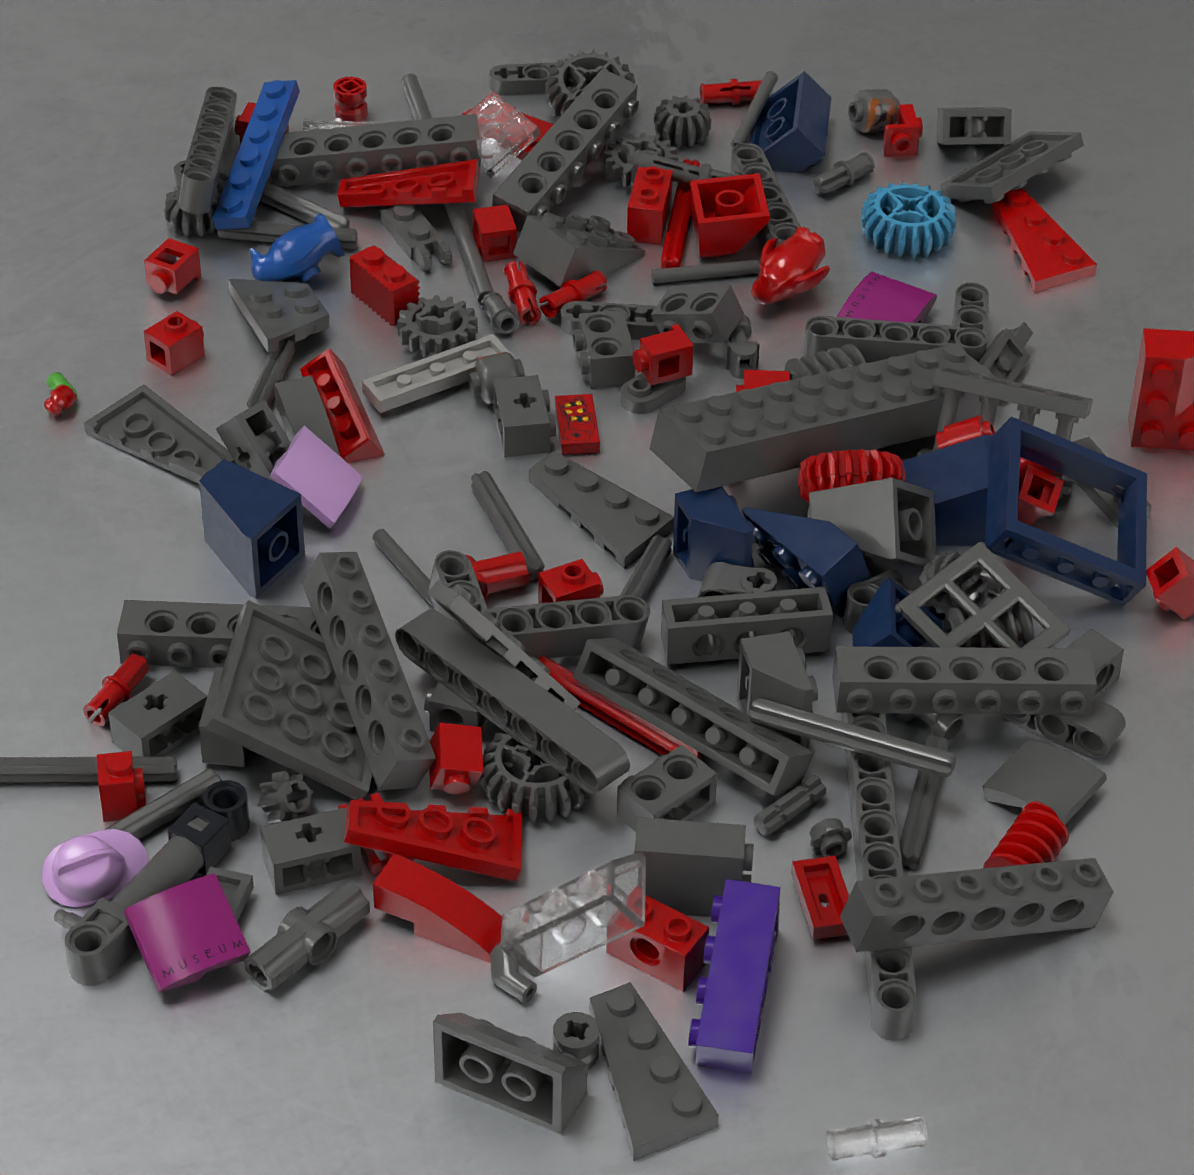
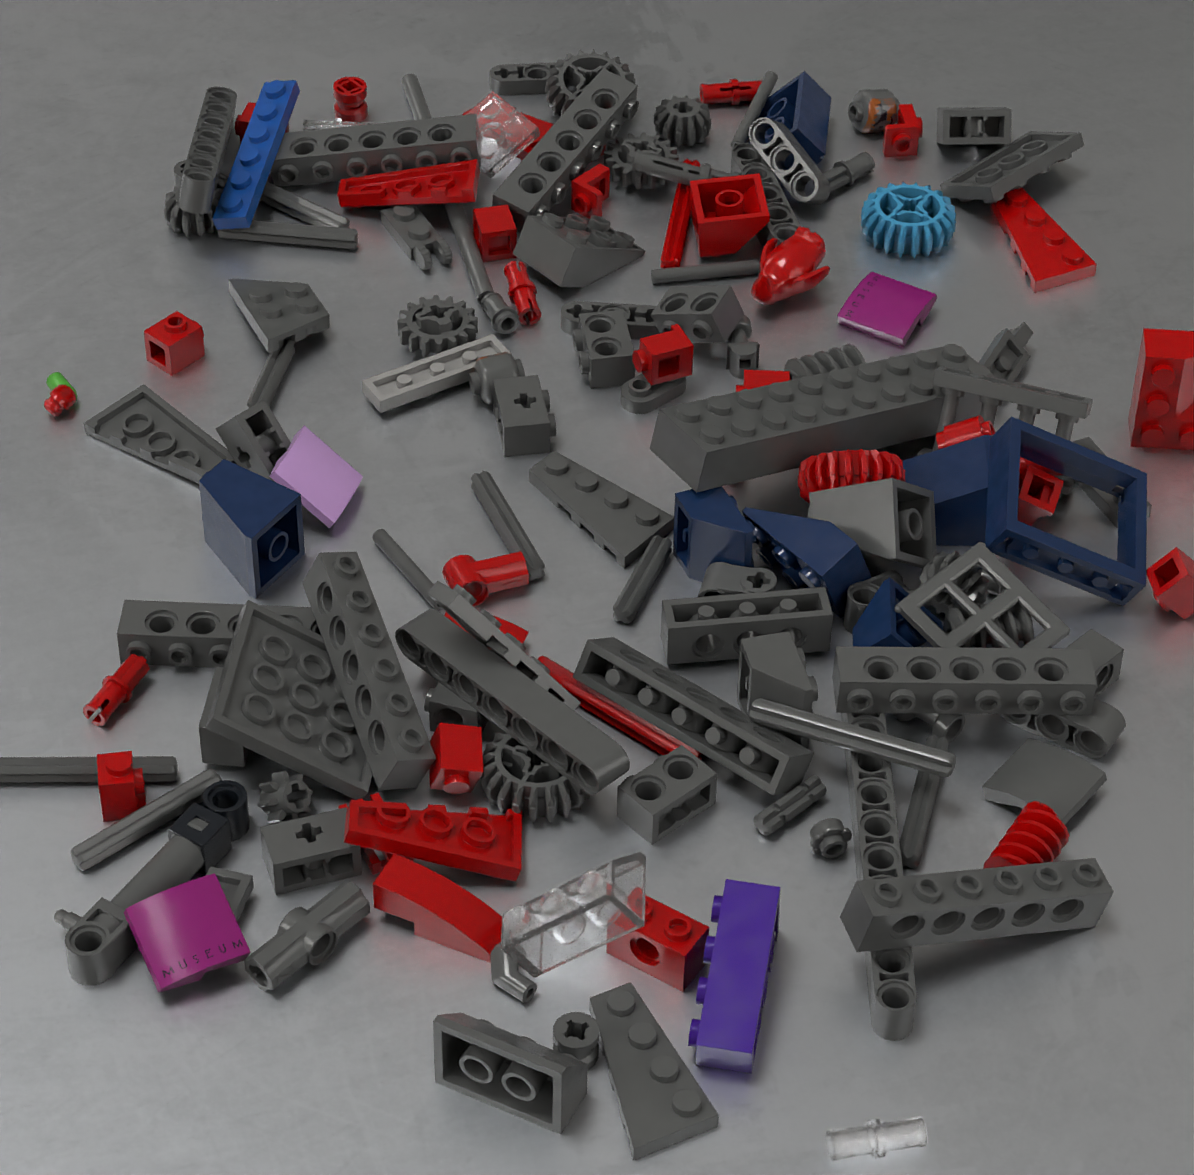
lavender piece [41,829,148,908] -> none
dark grey brick [108,671,207,756] -> none
red brick [144,238,201,294] -> none
blue animal [250,213,345,282] -> none
dark grey slope [274,376,340,456] -> none
red slope [300,348,385,463] -> none
red brick [349,245,420,326] -> none
dark grey beam [429,550,650,659] -> none
red brick [538,559,604,604] -> none
red pin [539,270,608,318] -> none
red tile [555,394,600,455] -> none
red brick [627,166,673,246] -> none
dark grey brick [633,817,754,917] -> none
red piece [791,855,849,940] -> none
dark grey beam [803,283,989,363] -> none
none -> red bracket [571,163,610,219]
none -> dark grey beam [749,117,830,205]

